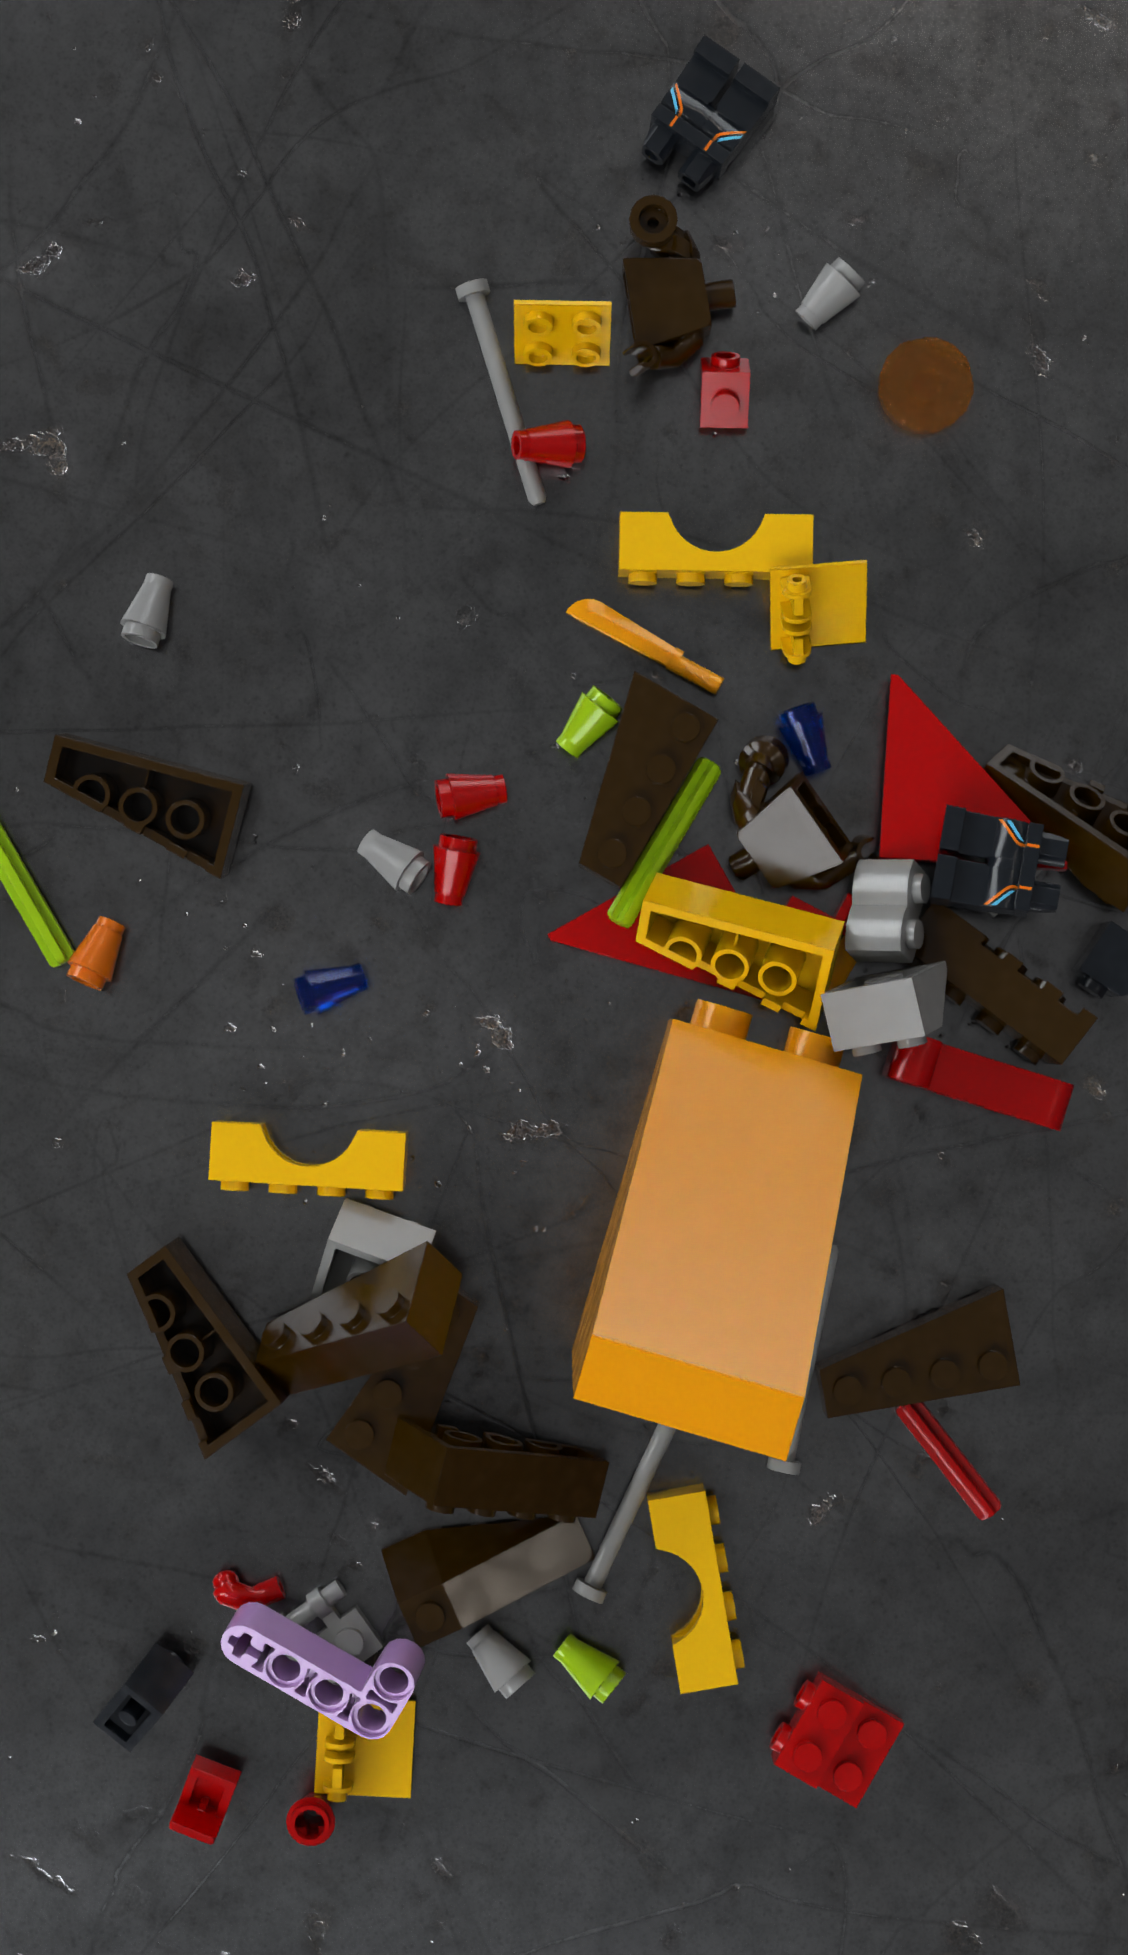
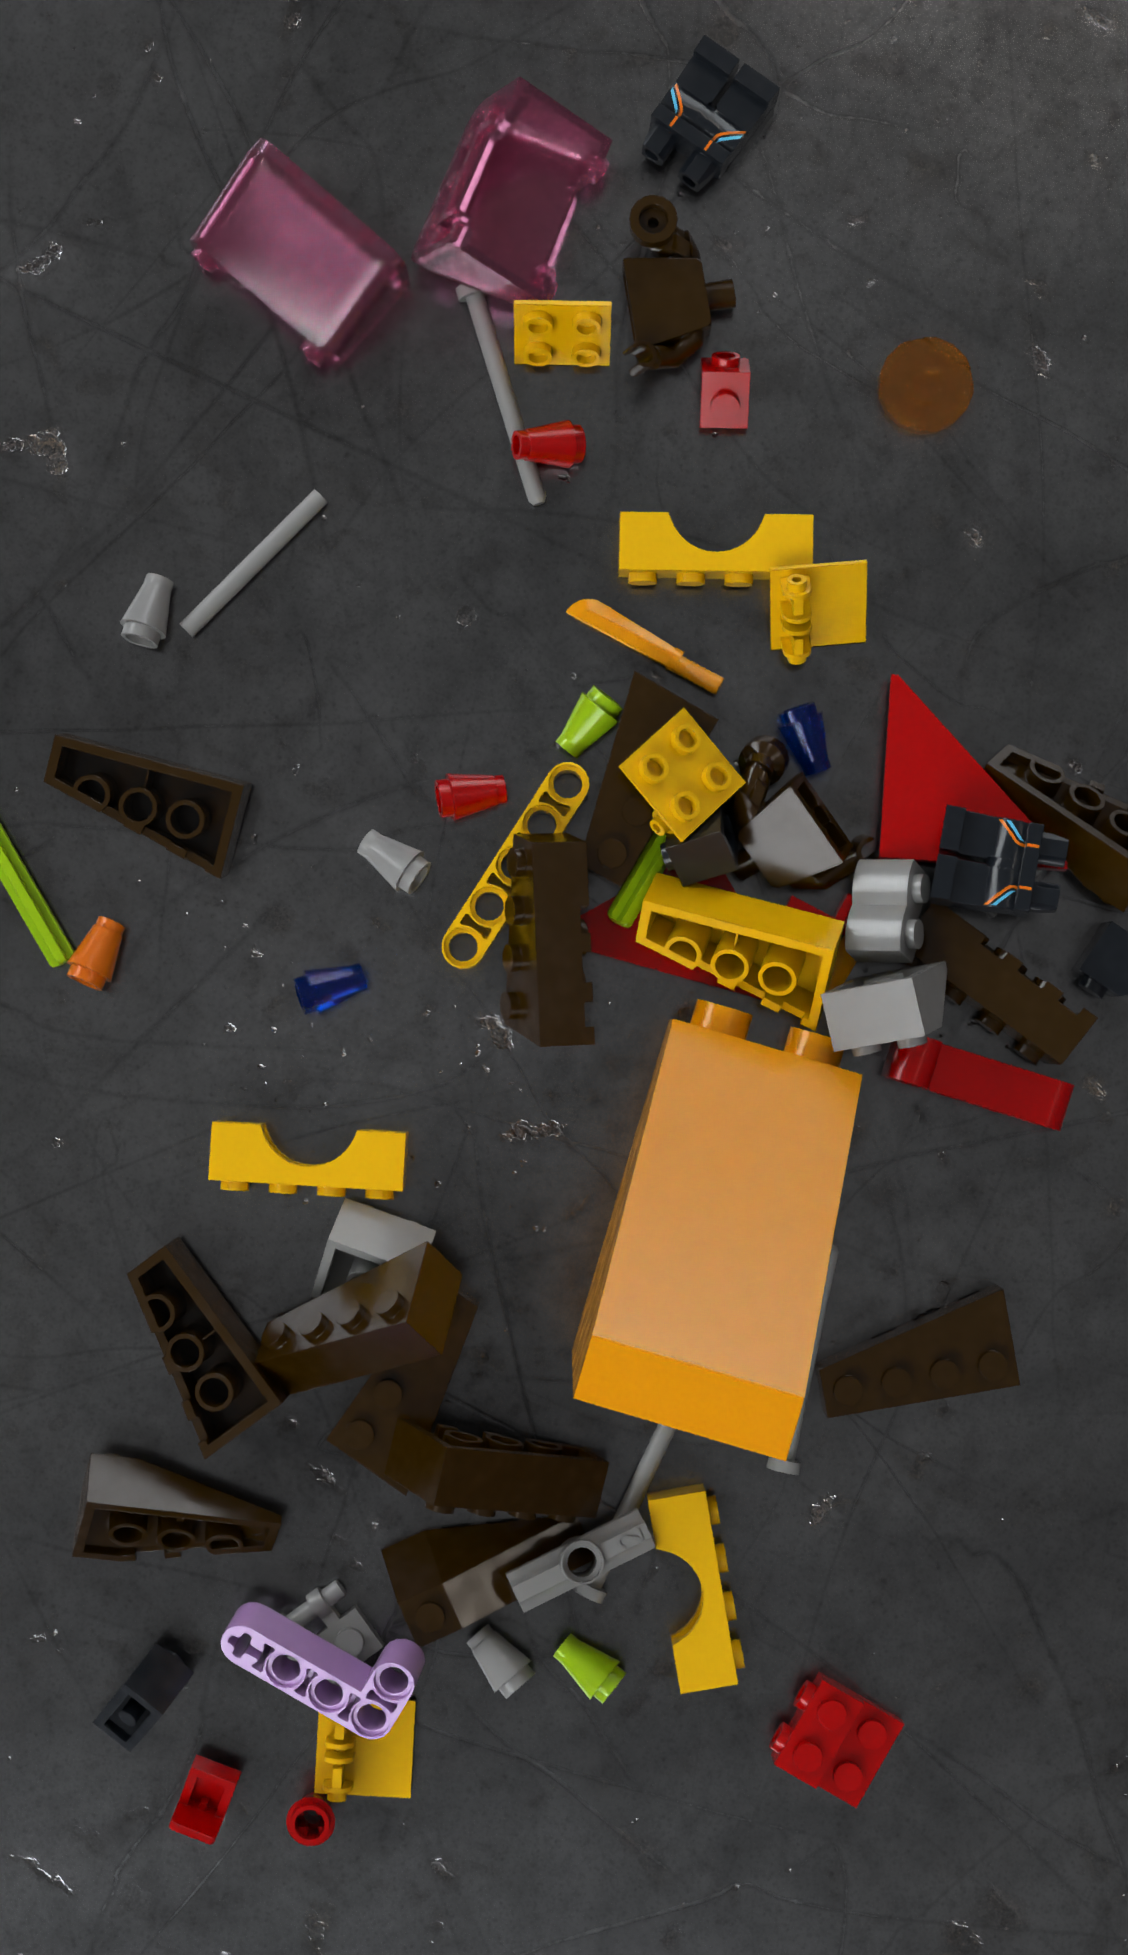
red arm [212,1570,286,1610] -> none
red cone [433,833,481,906] -> none
light grey cone [795,257,866,331] -> none
red axle [896,1402,1002,1521] -> none
none -> dark brown wedge [72,1453,282,1562]
none -> light grey bar [179,489,328,637]
none -> clear pink windscreen [189,137,411,371]
none -> clear pink windscreen [411,76,613,304]
none -> yellow beam [442,762,589,970]
none -> dark brown wedge [500,833,595,1047]
none -> light grey piece [505,1508,656,1613]
none -> yellow hinge [618,708,746,842]
none -> black slope [660,798,738,887]

